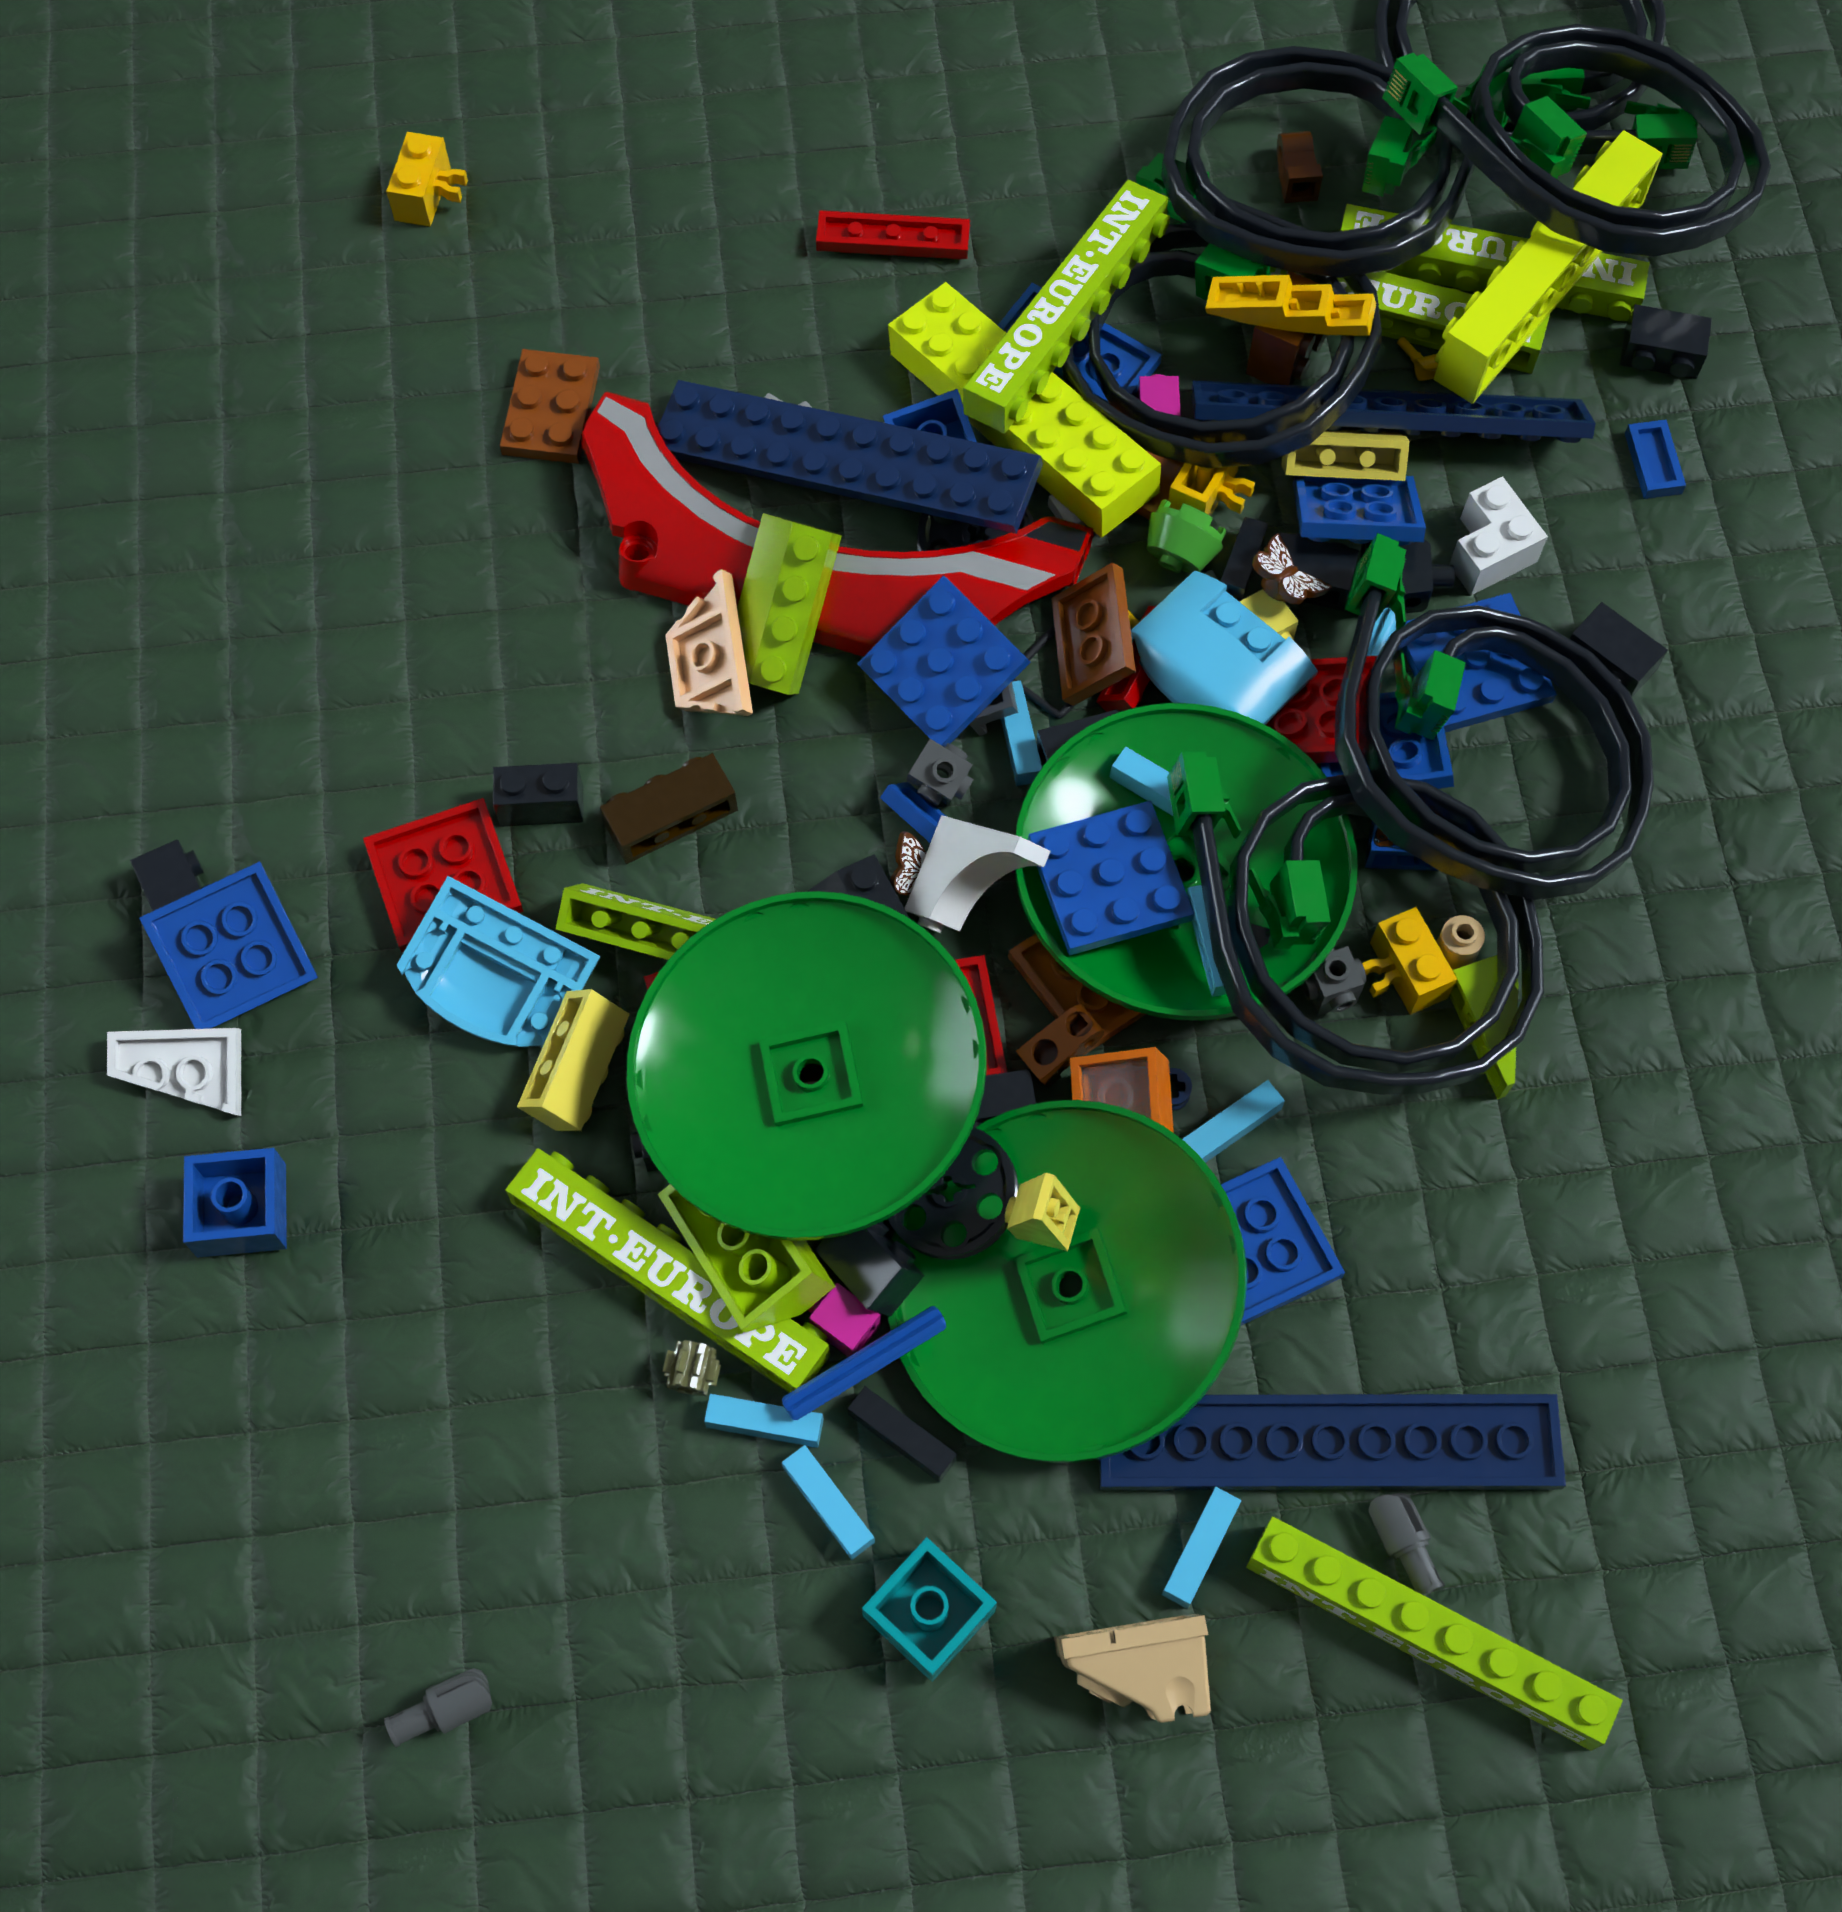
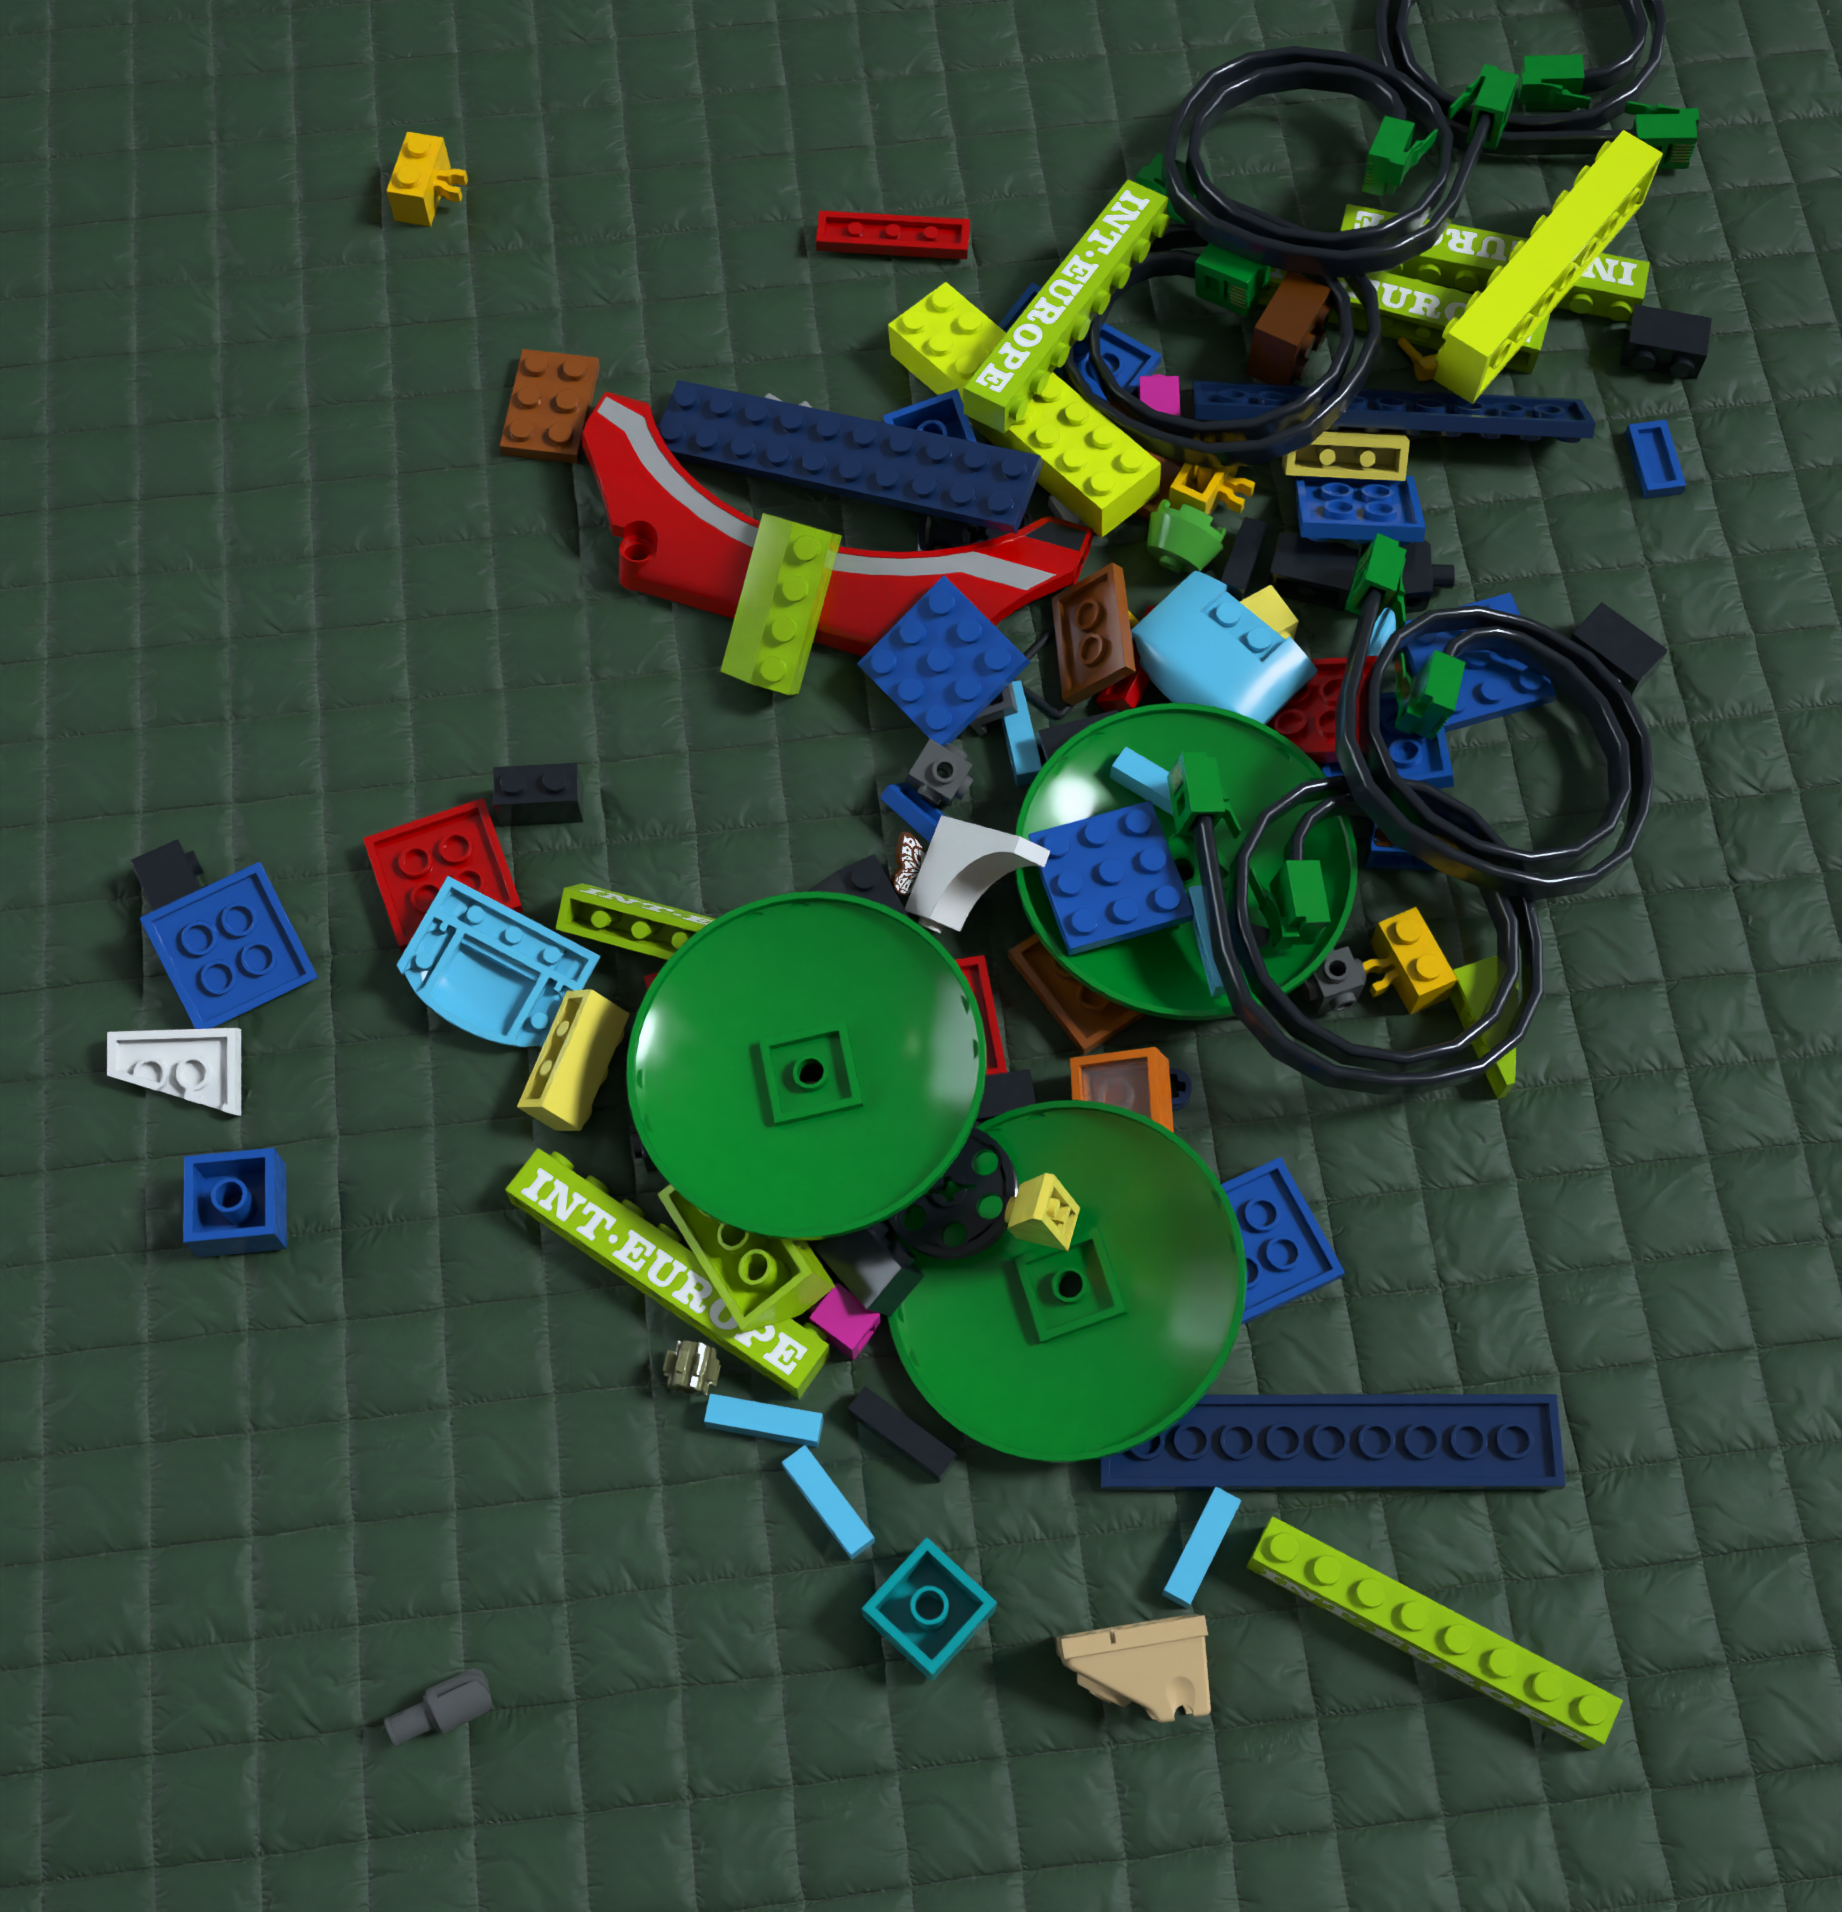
dark brown brick [600,753,738,864] -> none
light nougat wing [665,569,753,716] -> none
blue axle [782,1306,947,1420] -> none
reddish brown leg [1016,1004,1104,1088] -> none
medium azure piece [1183,1080,1285,1163] -> none
yellow slope [1205,275,1376,336] -> none
reddish brown animal [1252,533,1332,604] -> none
reddish brown leg [1277,131,1323,203] -> none
dark grey arm [1369,1493,1445,1596] -> none
black piece [1382,24,1771,257] -> none
tan brick [1436,915,1485,970] -> none
white brick [1449,476,1548,595] -> none

